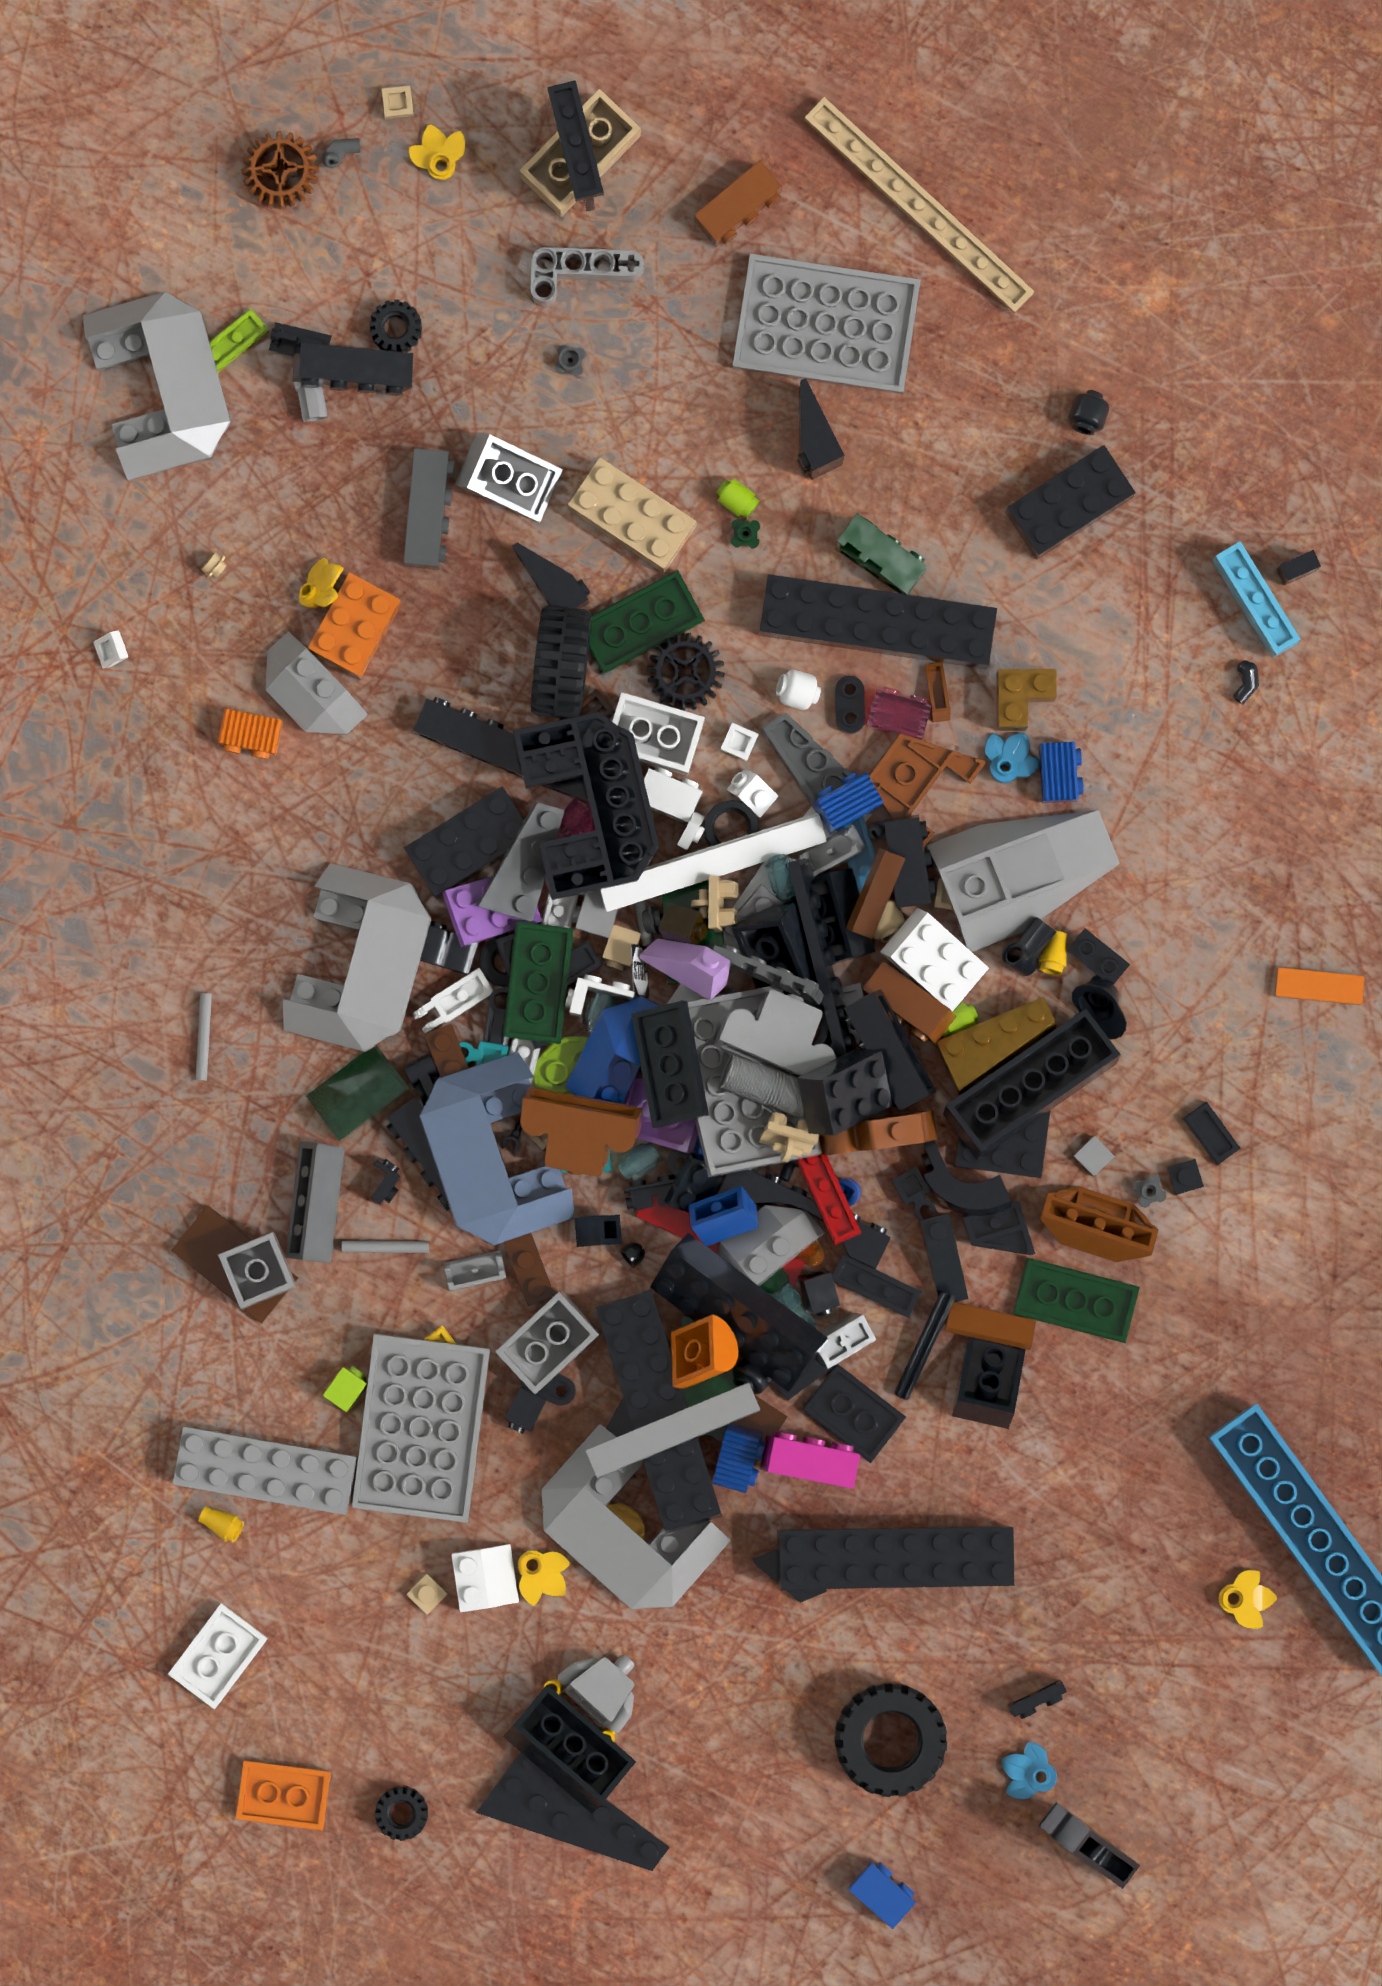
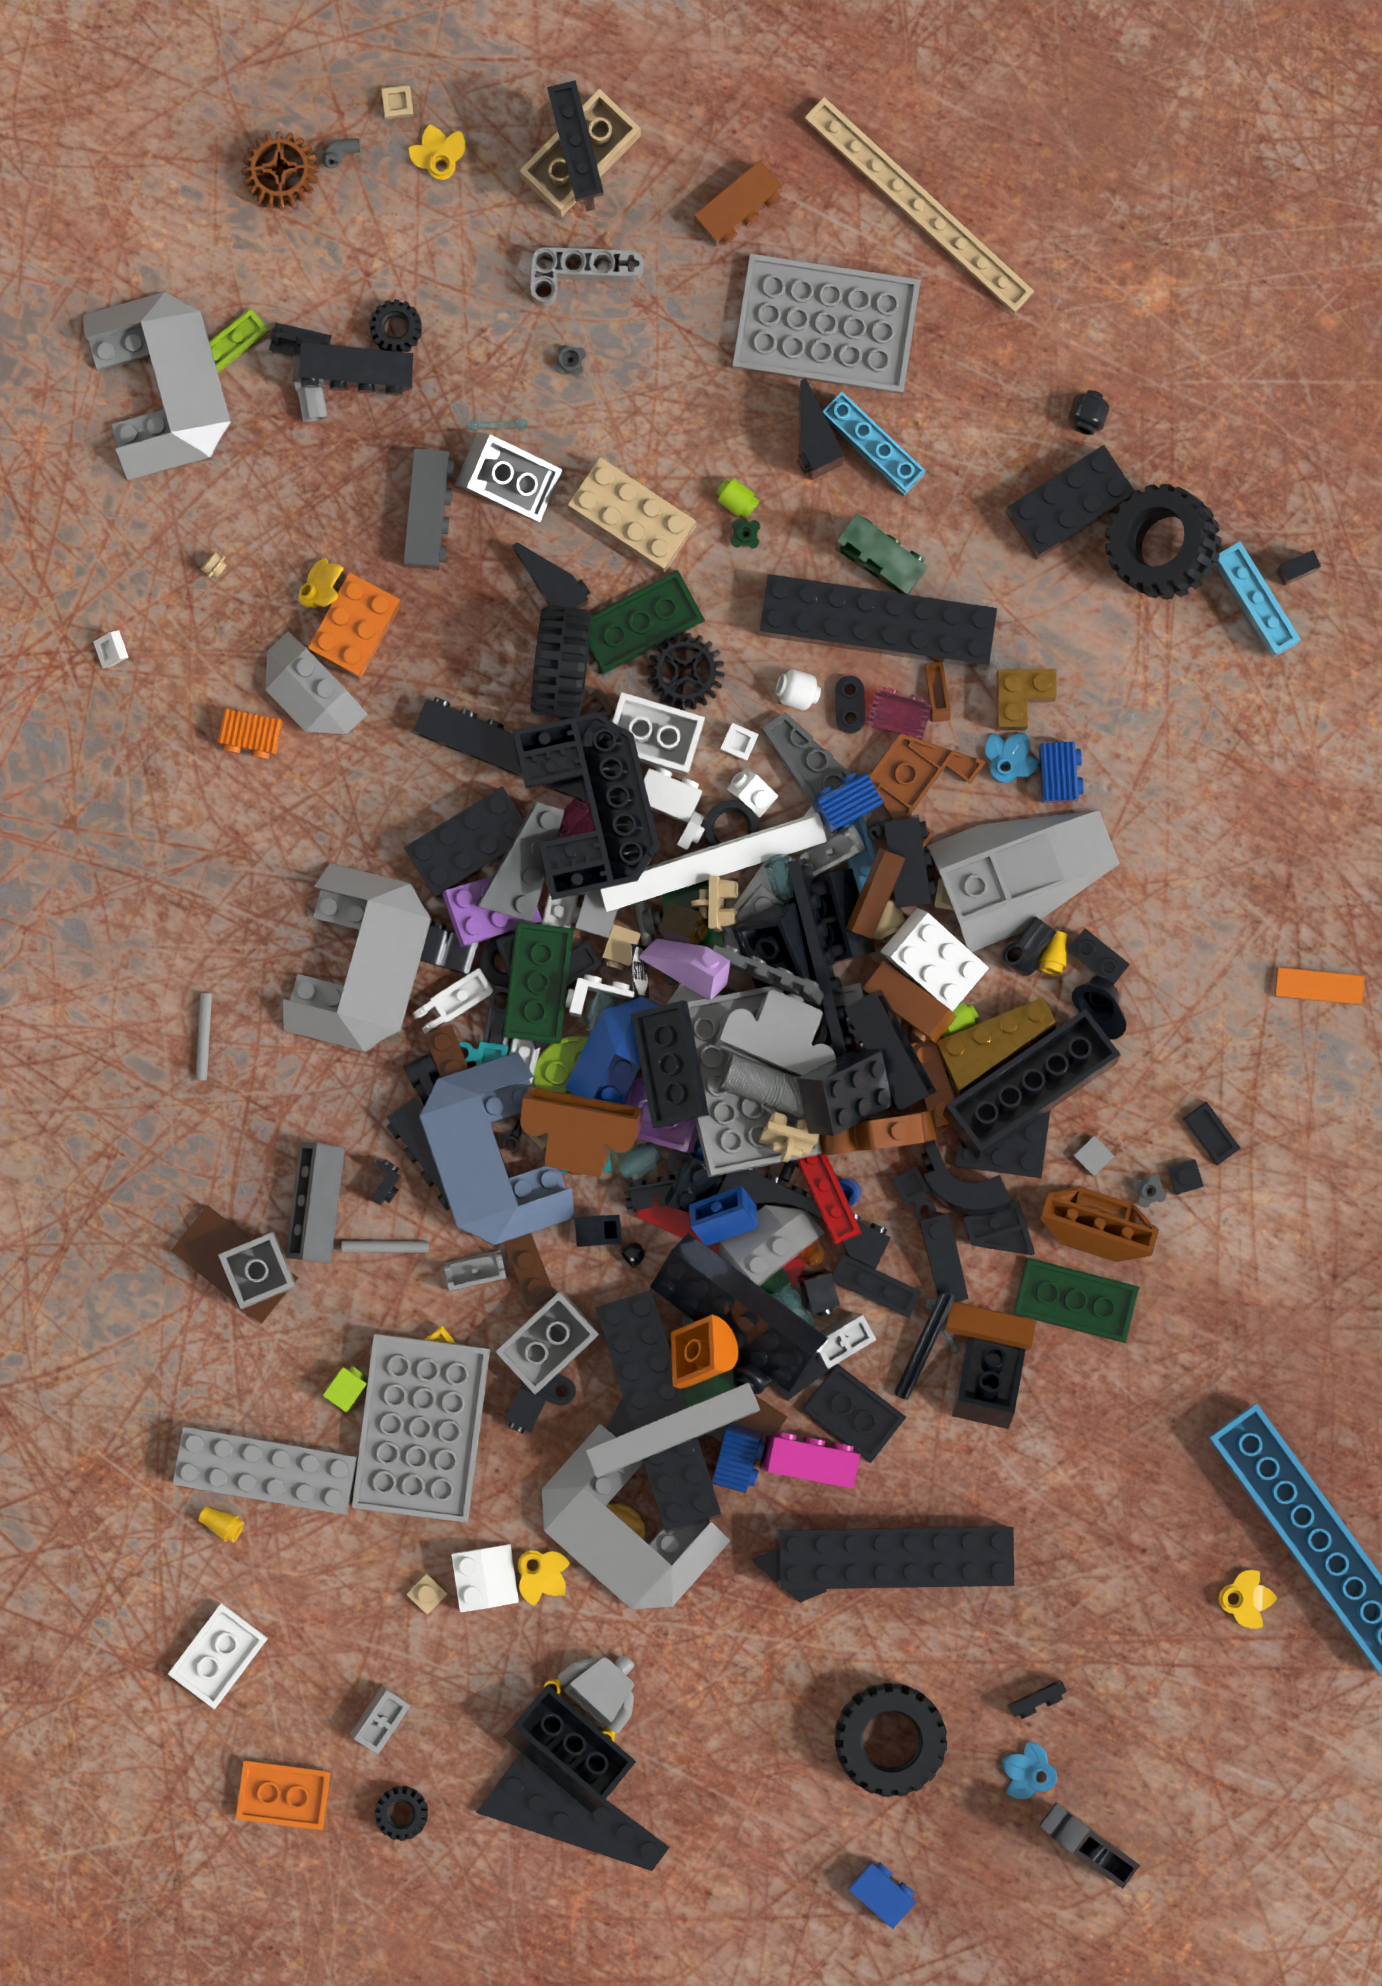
clear green slope [306,1045,411,1142] -> none
black arm [1232,660,1259,705] -> none
none -> light grey hinge [350,1684,411,1754]
none -> clear light blue hinge [467,418,527,431]
none -> medium azure brick [823,391,926,496]
none -> orange plate [911,1039,954,1128]
none -> clear light blue hinge [925,1299,960,1354]
none -> black tyre [1105,484,1221,600]

